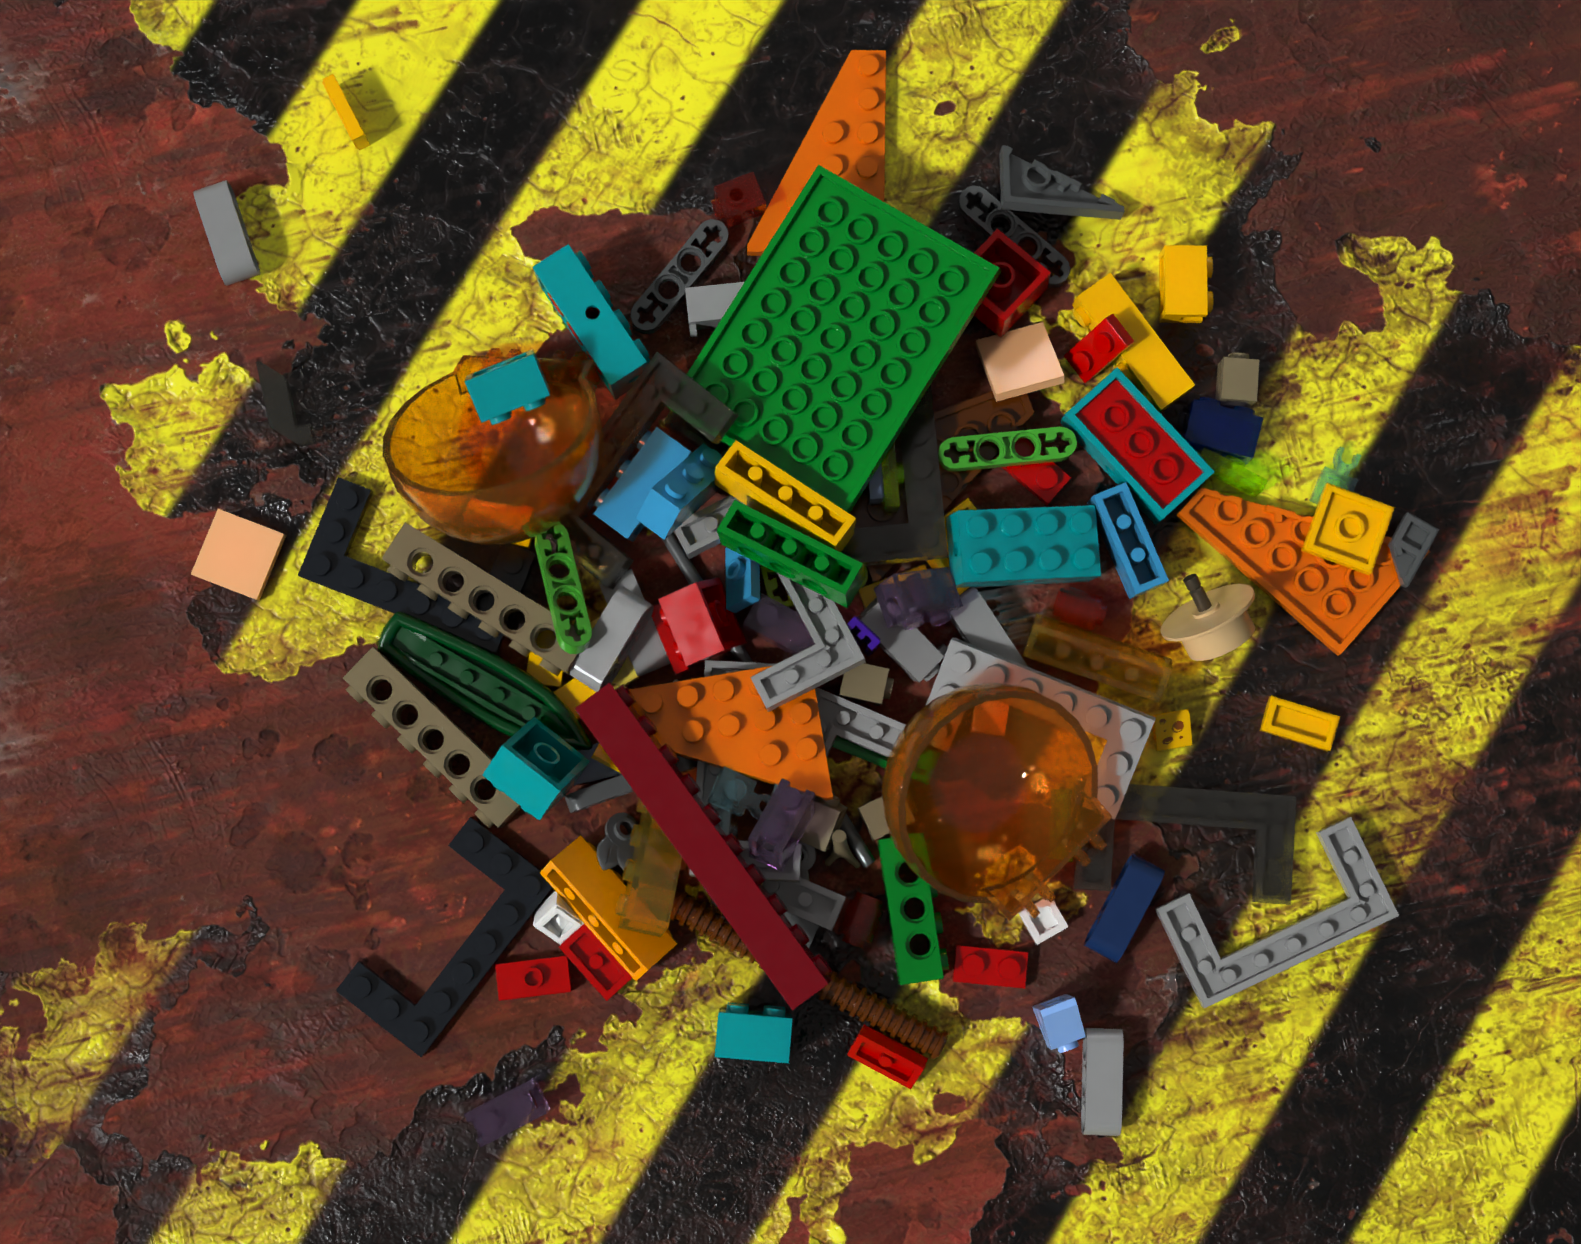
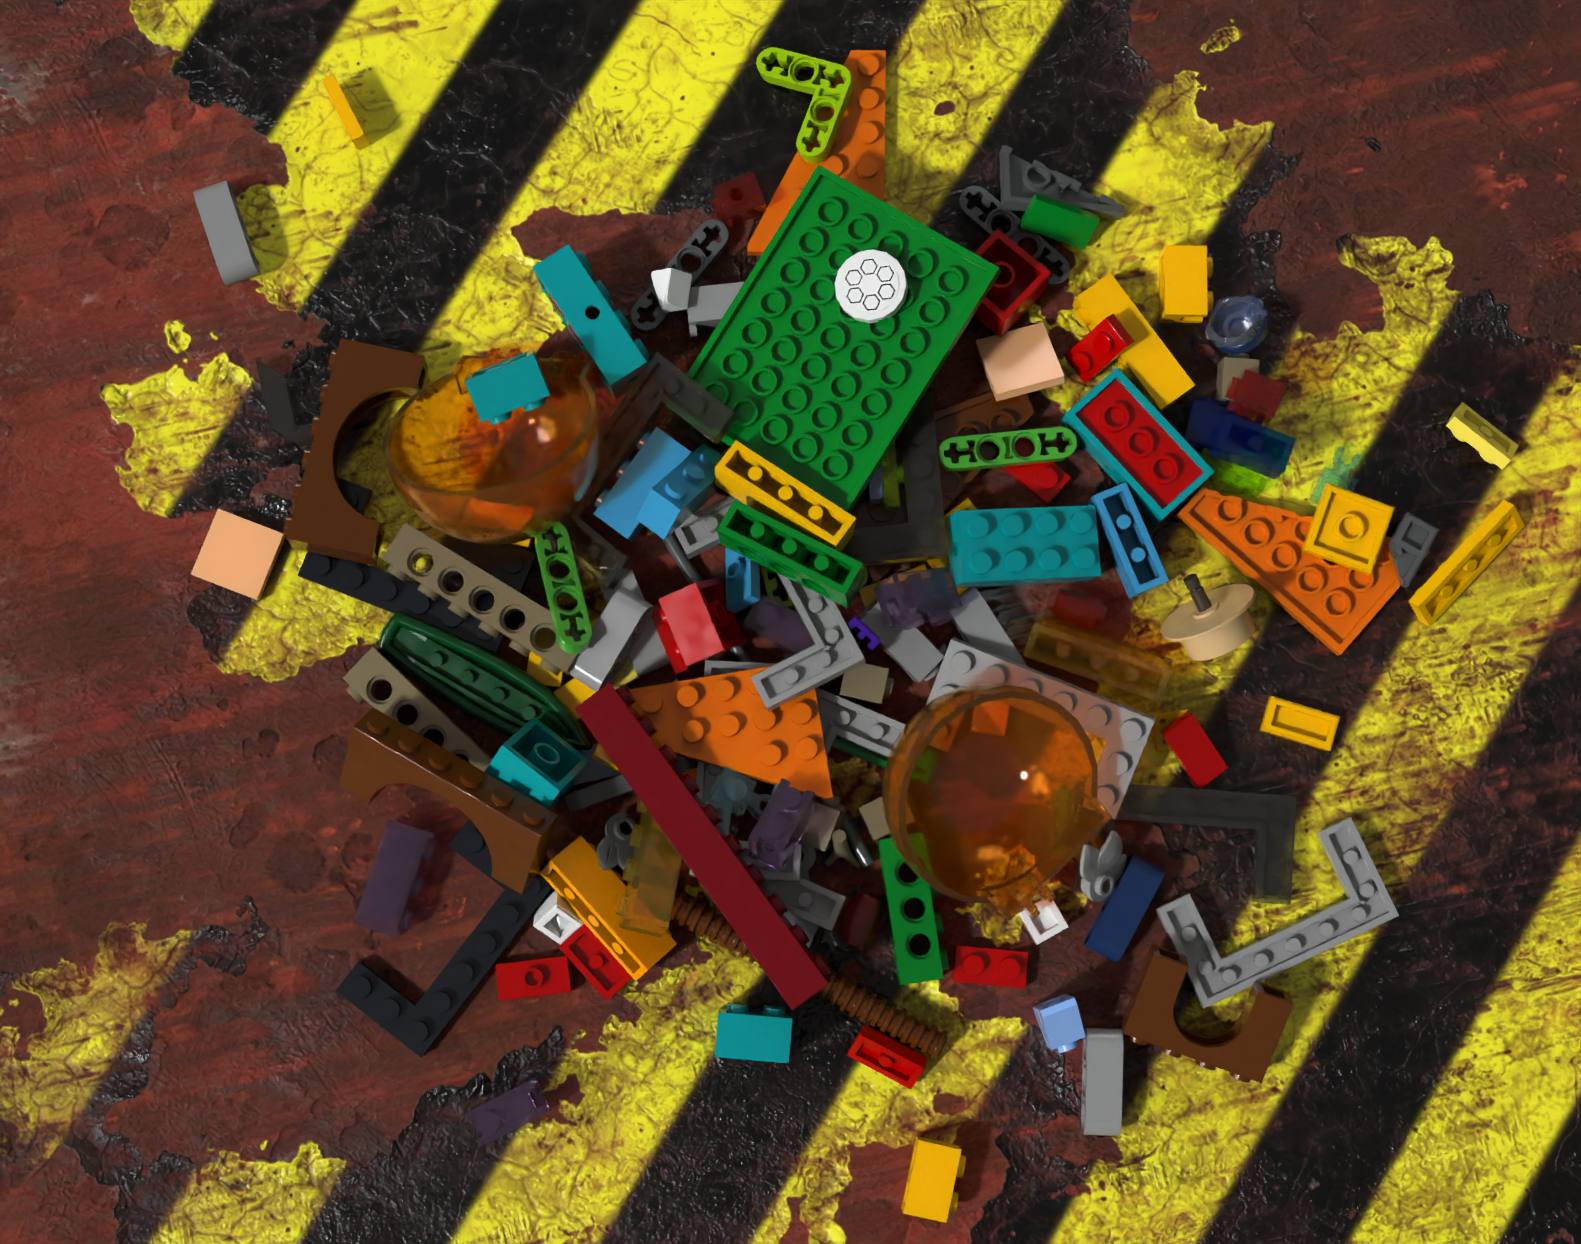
none -> reddish brown arch [283,338,428,566]
none -> reddish brown arch [339,708,559,894]
none -> clear purple brick [353,819,437,937]
none -> white slope [651,268,692,313]
none -> lime beam [756,47,854,164]
none -> white tile [835,249,908,323]
none -> yellow brick [901,1136,966,1223]
none -> green tile [1020,193,1100,250]
none -> light grey plate [1080,830,1127,902]
none -> reddish brown arch [1121,943,1293,1083]
none -> red tile [1160,710,1228,789]
none -> clear hair [1205,295,1270,354]
none -> clear blue brick [1208,413,1296,479]
none -> clear red brick [1225,369,1286,424]
none -> yellow plate [1408,500,1525,627]
none -> light yellow plate [1446,402,1519,470]

